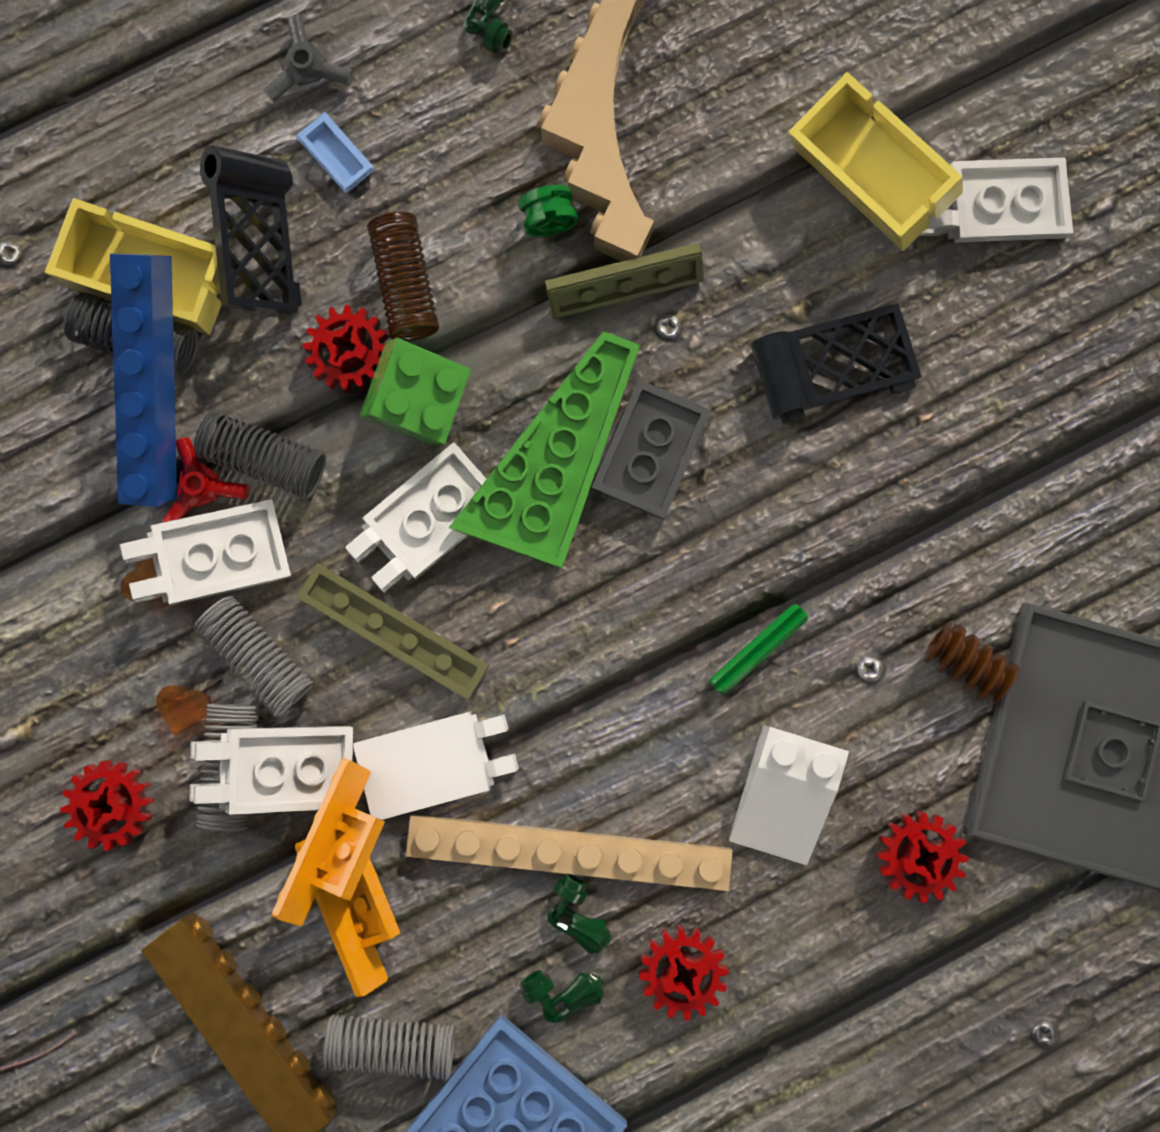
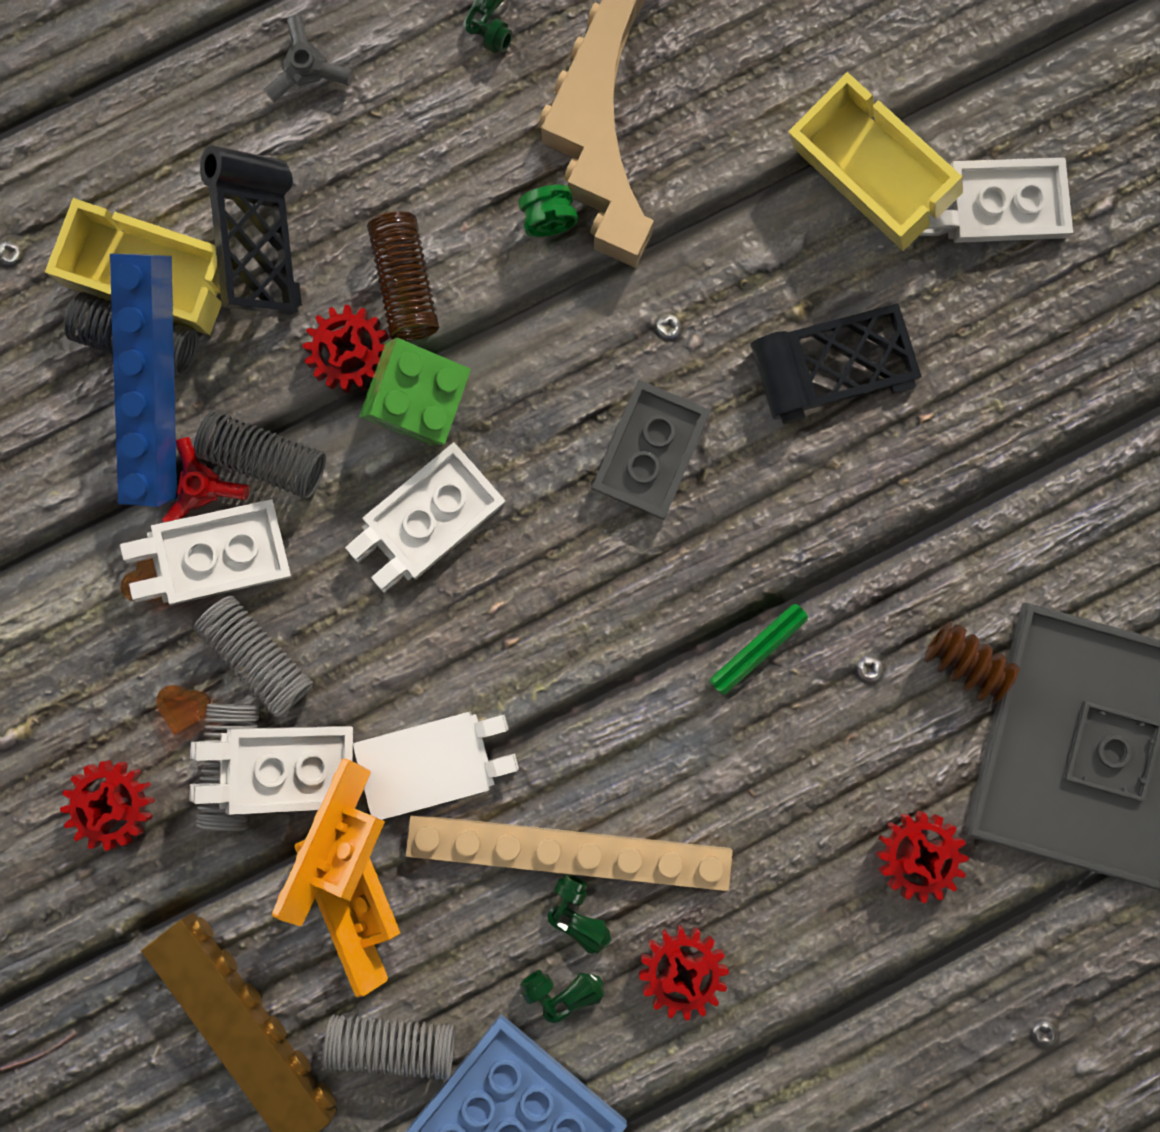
light blue tile [296,112,375,194] -> none
olive plate [297,563,490,700] -> none
bright green wing [448,331,640,568] -> none
olive tile [545,243,704,319] -> none
white slope [729,725,849,865] -> none

